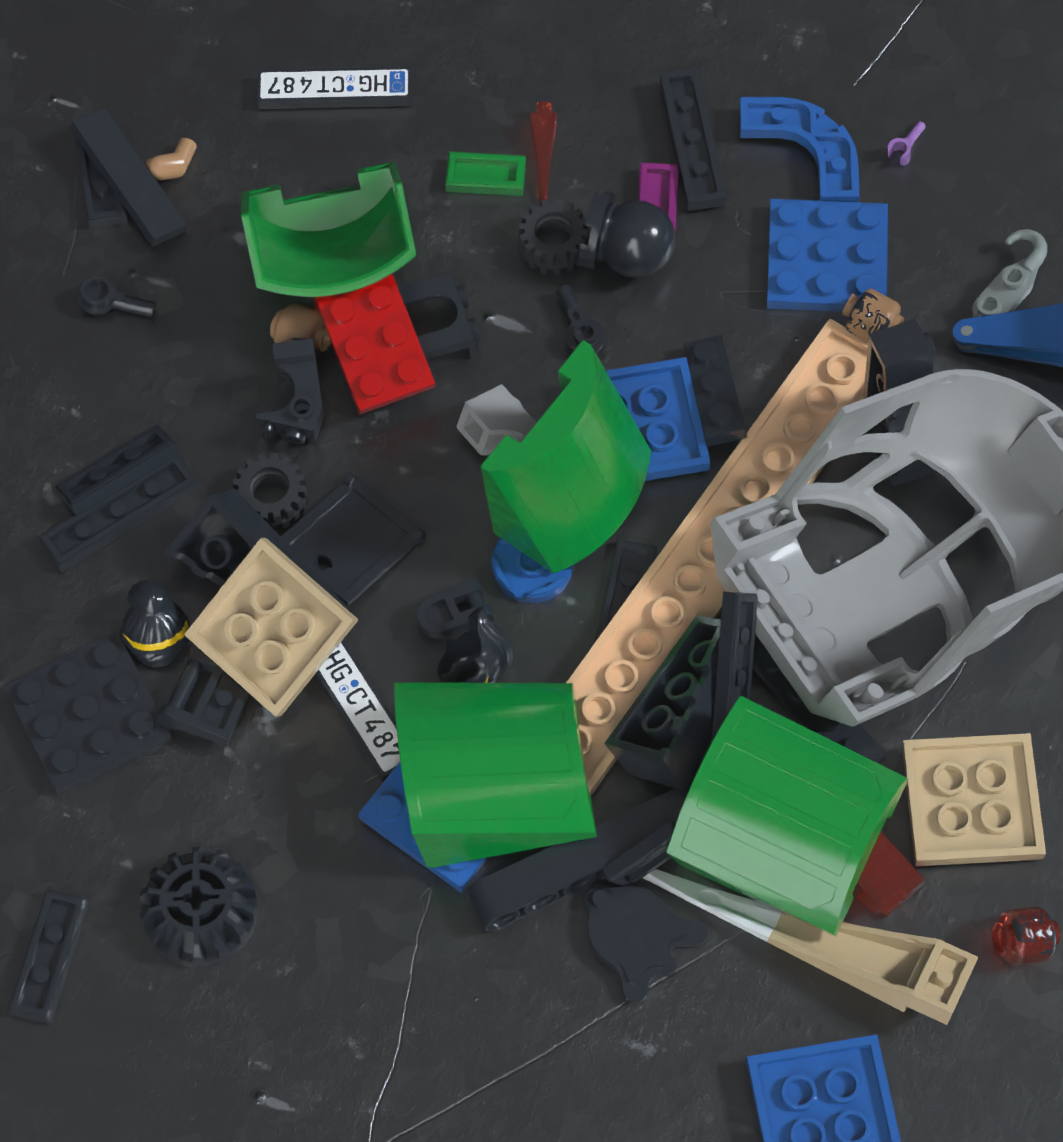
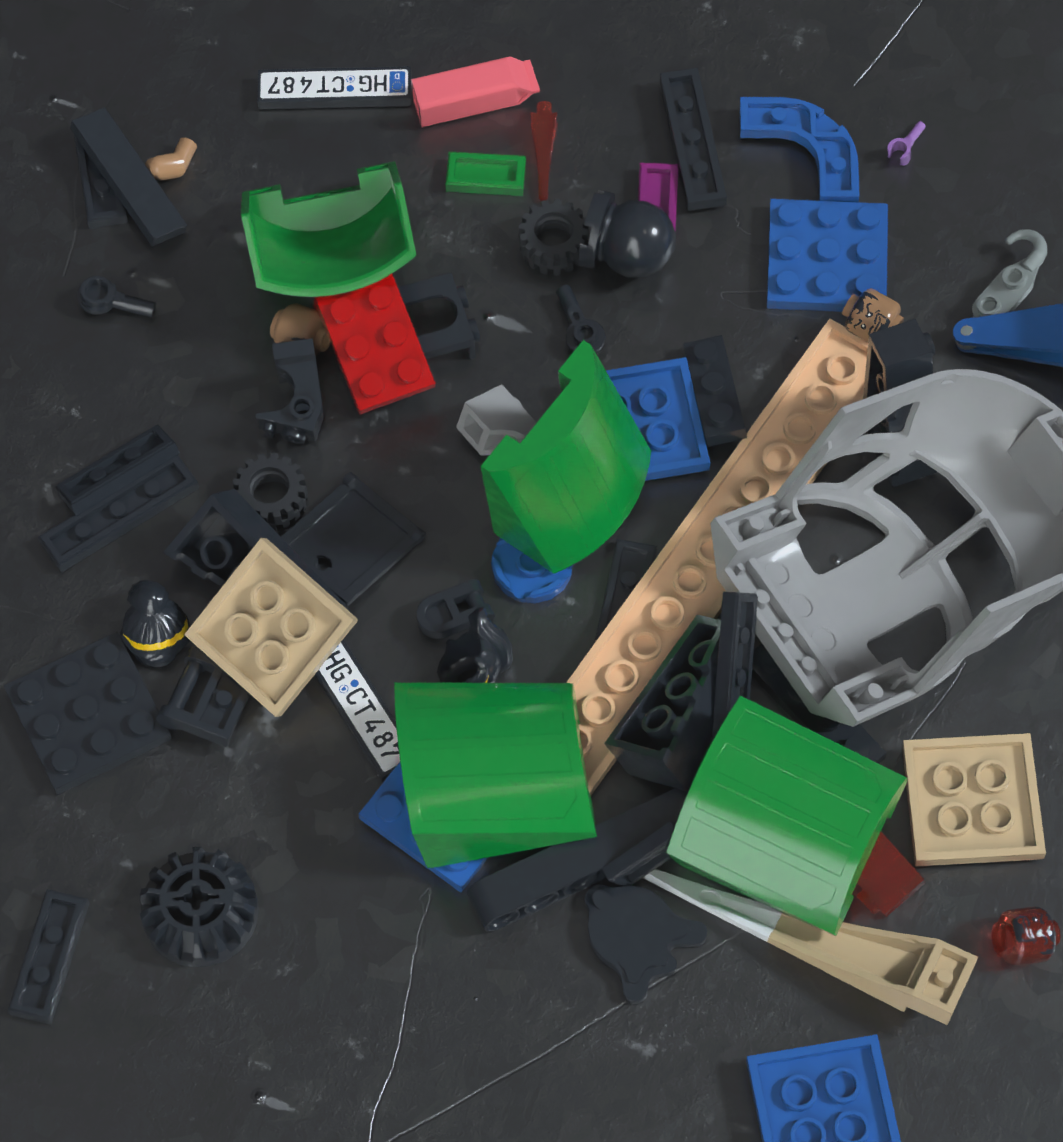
none -> coral piece [411,57,540,128]

